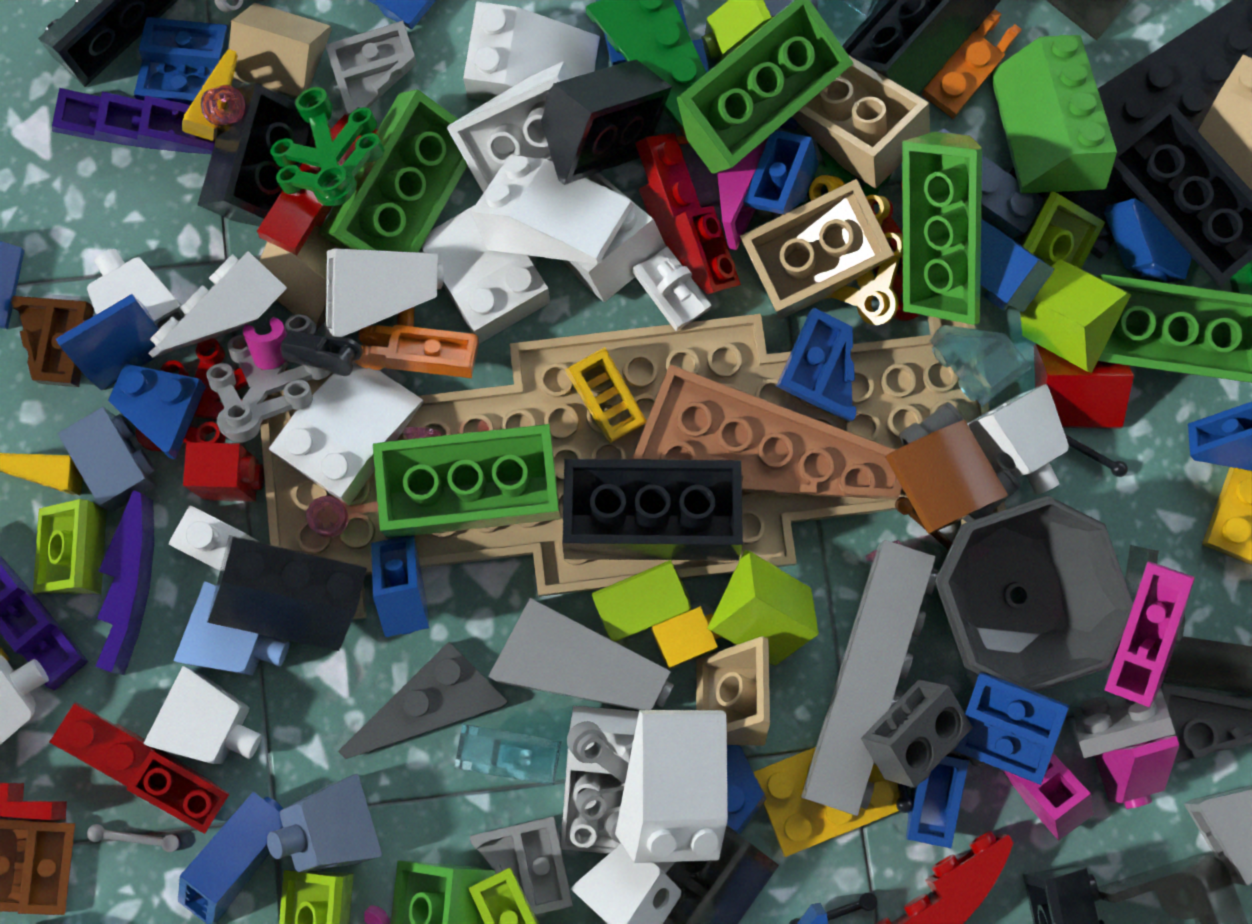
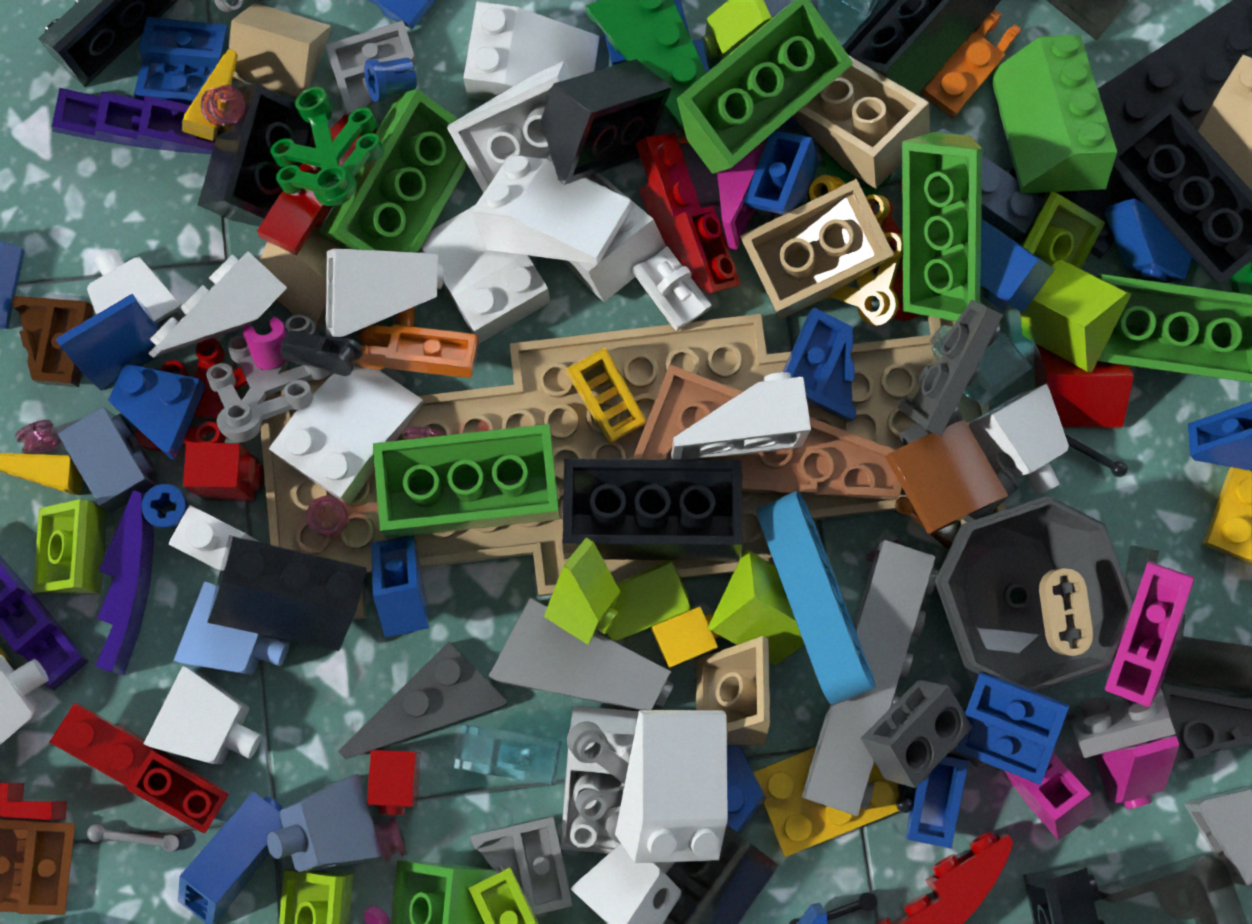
none -> clear pink bush [15,420,61,454]
none -> blue bush [142,484,190,529]
none -> blue bush [364,57,417,102]
none -> red brick [367,750,421,815]
none -> clear pink bush [374,816,407,862]
none -> lime slope [544,538,621,645]
none -> white slope [671,372,811,460]
none -> dark azure beam [756,490,876,706]
none -> dark grey wing [897,300,1003,436]
none -> tan beam [1039,568,1093,656]

